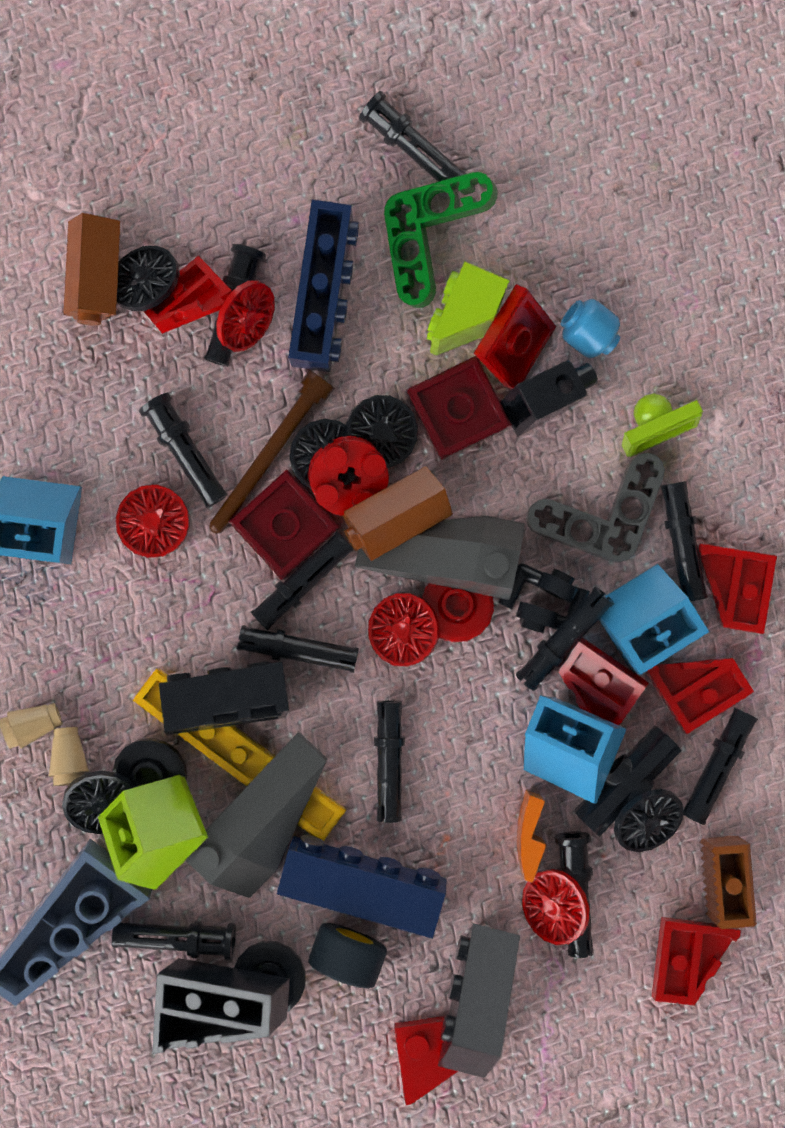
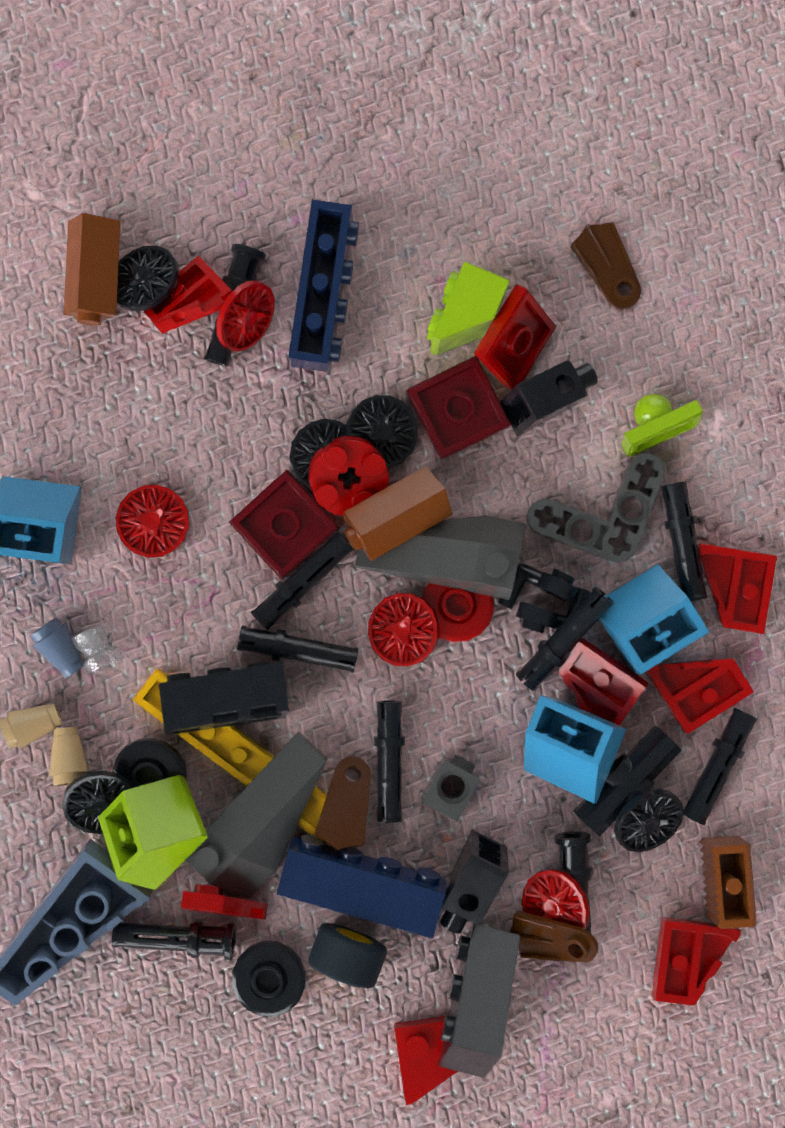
black pin [139,392,228,508] -> none
black wedge [152,958,290,1054] -> none
reddish brown piece [209,370,335,534] -> none
black pin [359,91,466,182] -> none
green beam [384,172,498,308] -> none
orange slope [517,790,546,883] -> none
dark azure head [560,299,620,358] -> none
none -> sand blue cone [30,617,86,678]
none -> clear wheel [71,622,125,675]
none -> red wing [181,884,268,920]
none -> reddish brown piece [315,756,371,851]
none -> dark grey brick [421,754,480,822]
none -> black torso [440,830,509,934]
none -> reddish brown piece [509,911,599,963]
none -> reddish brown piece [570,222,641,309]

